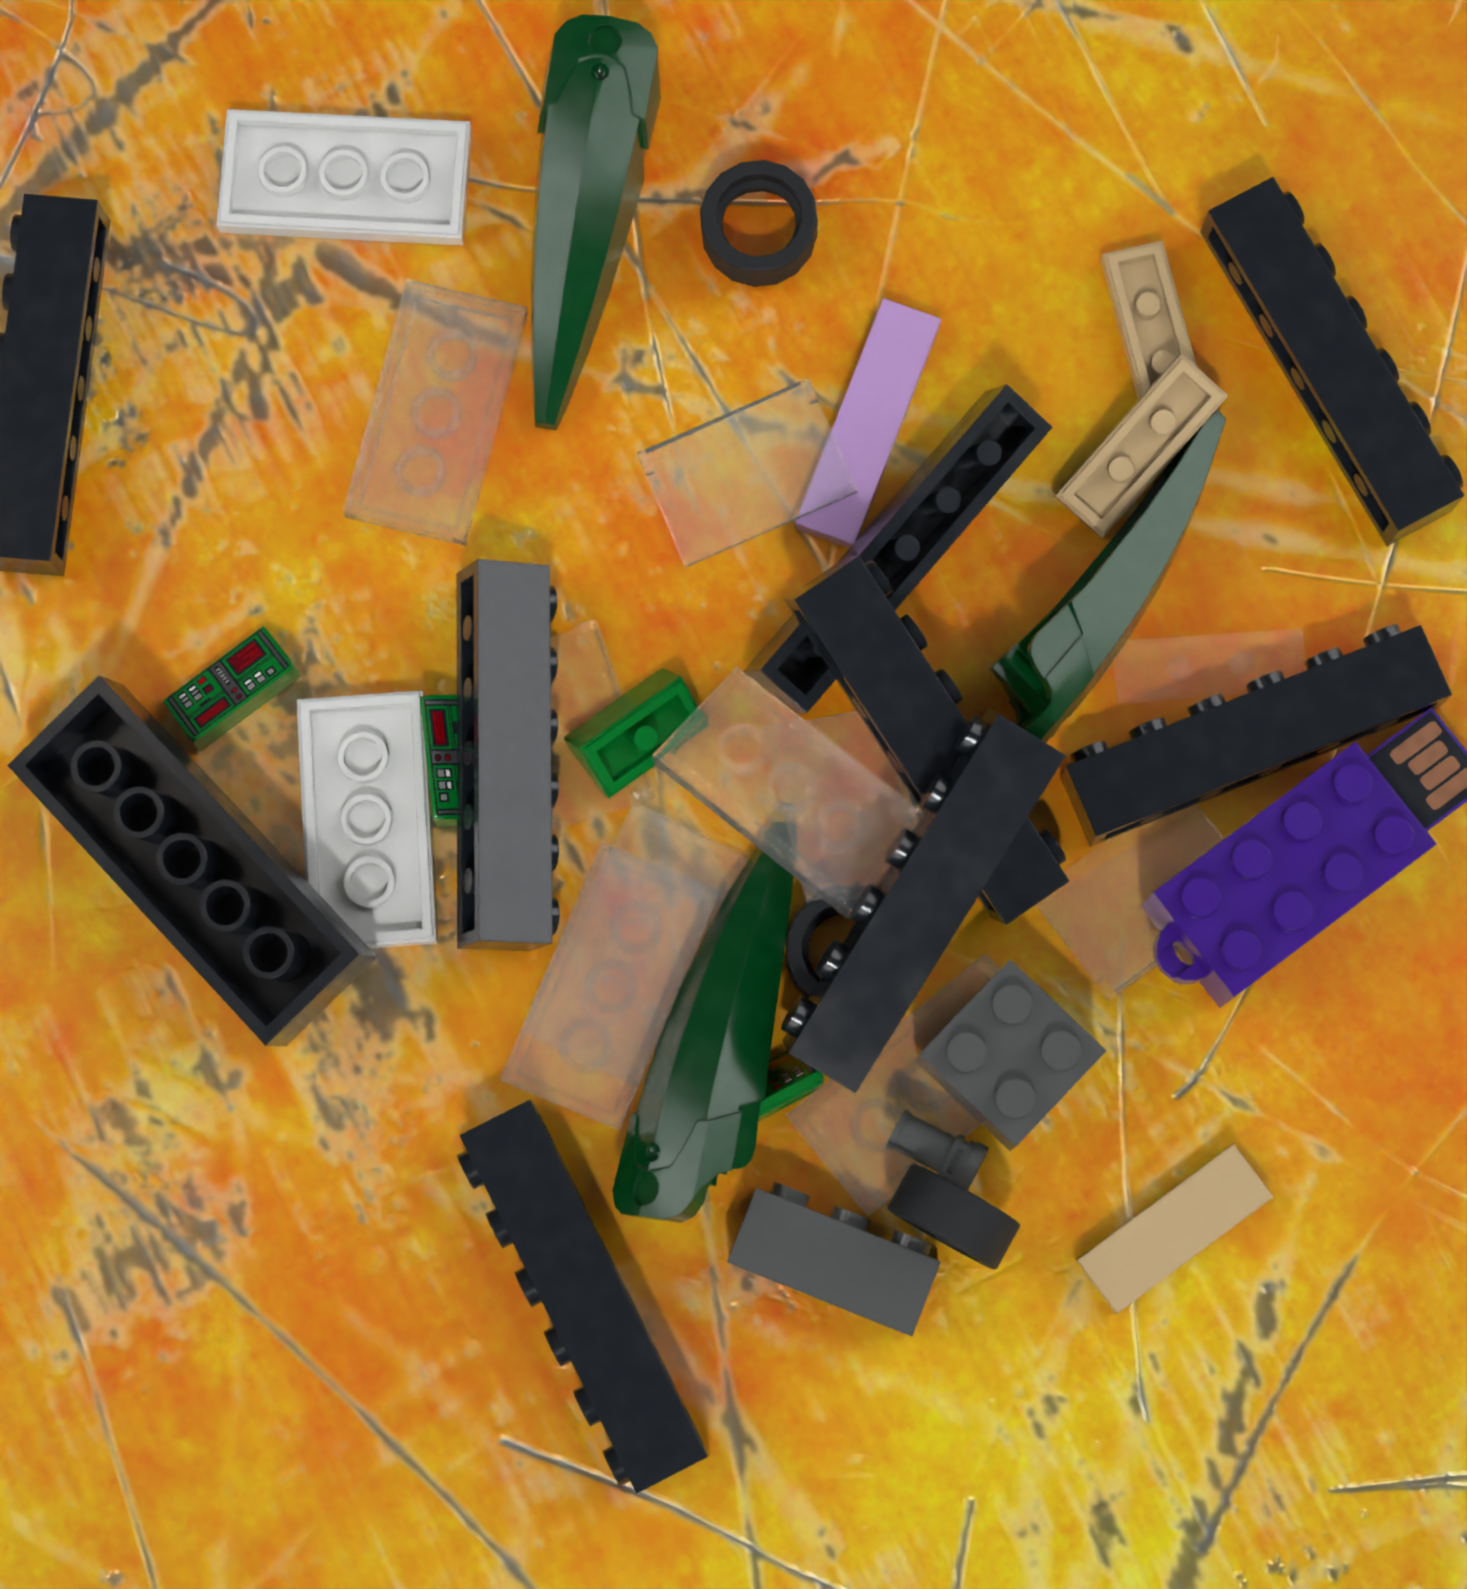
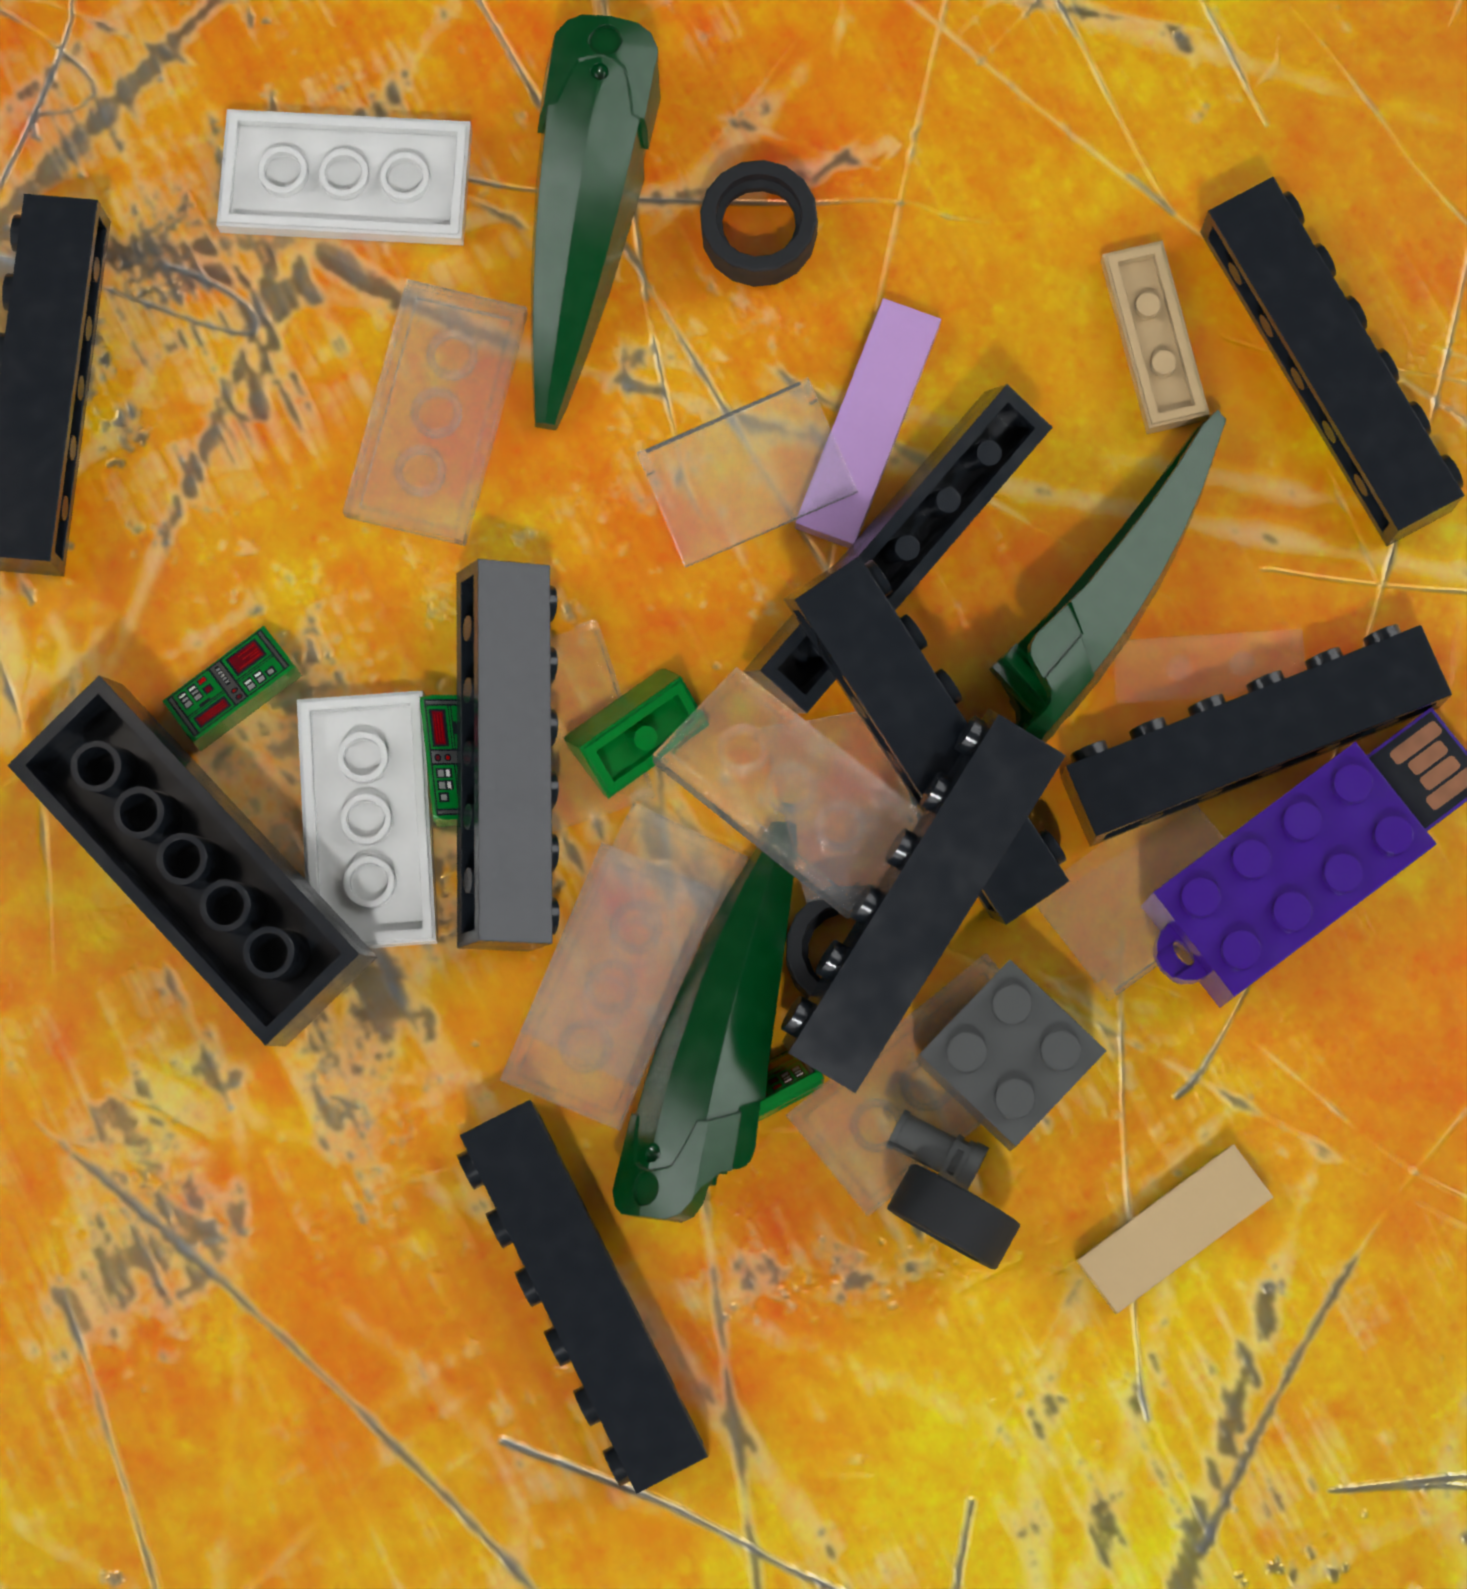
dark grey brick [727,1182,941,1336] -> none
tan tile [1053,354,1228,538] -> none

